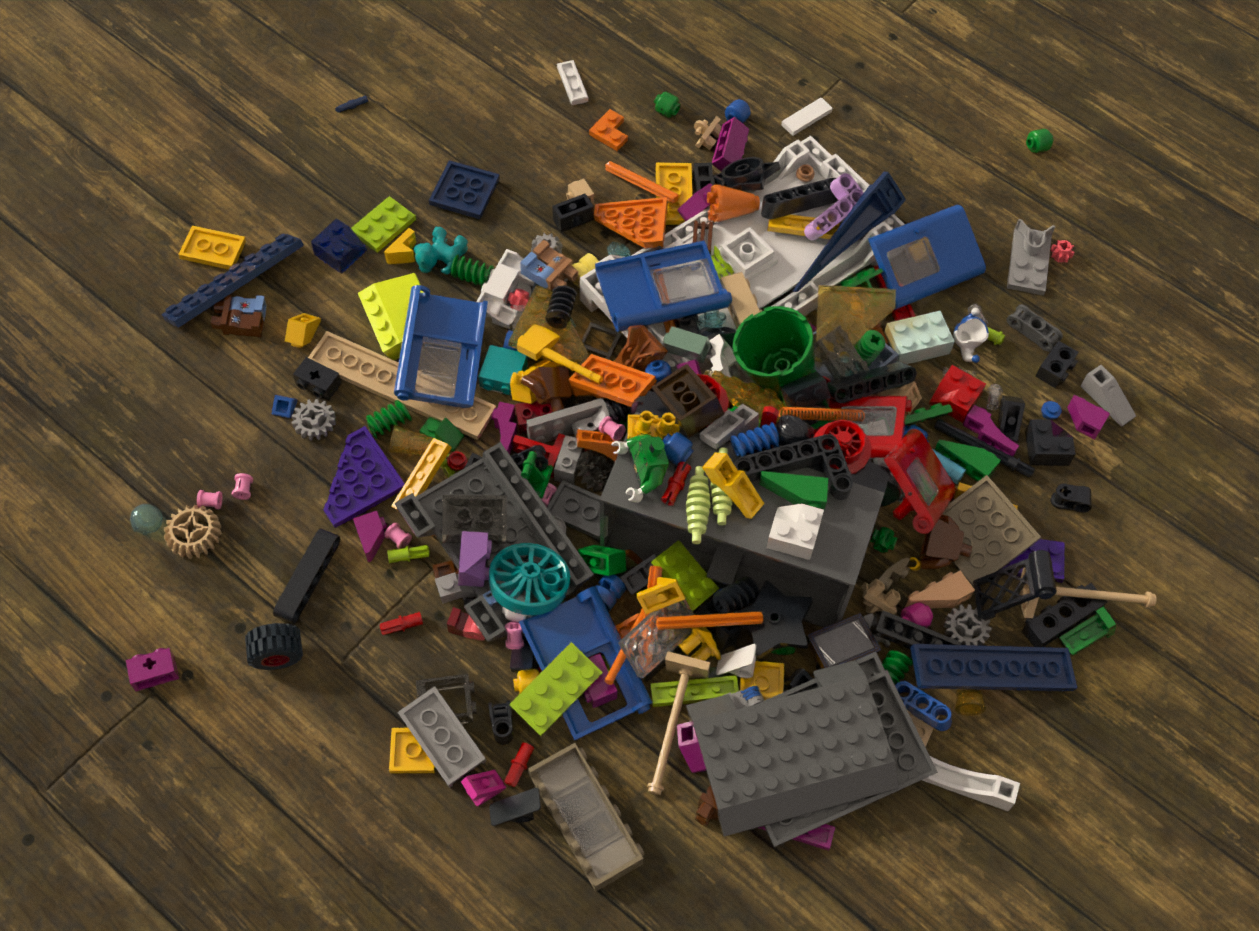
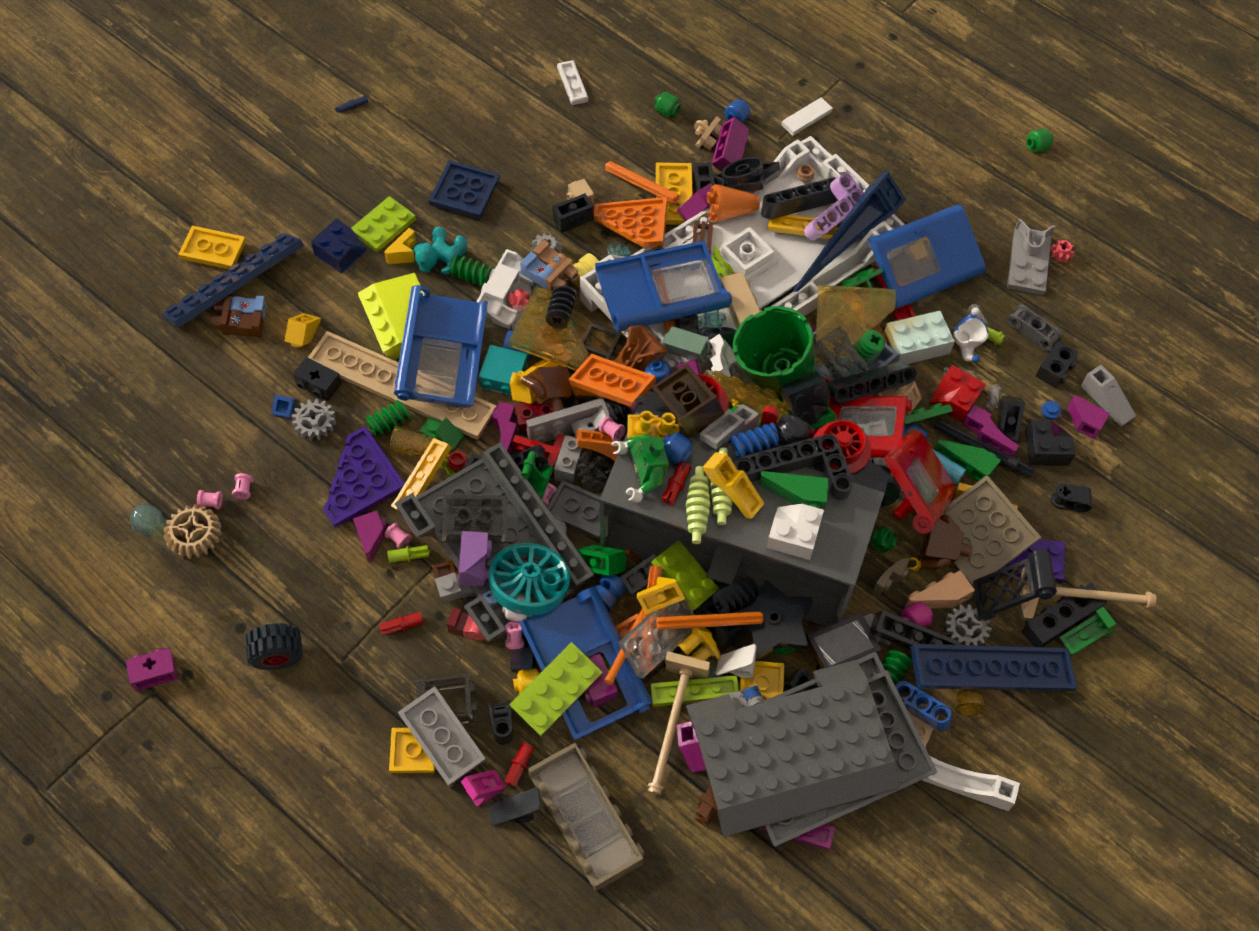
black beam [273,529,341,624] -> none
yellow piece [517,324,603,384] -> none
orange plate [589,109,628,151] -> none
orange piece [779,407,865,422] -> none
tan hips [861,579,901,615] -> none

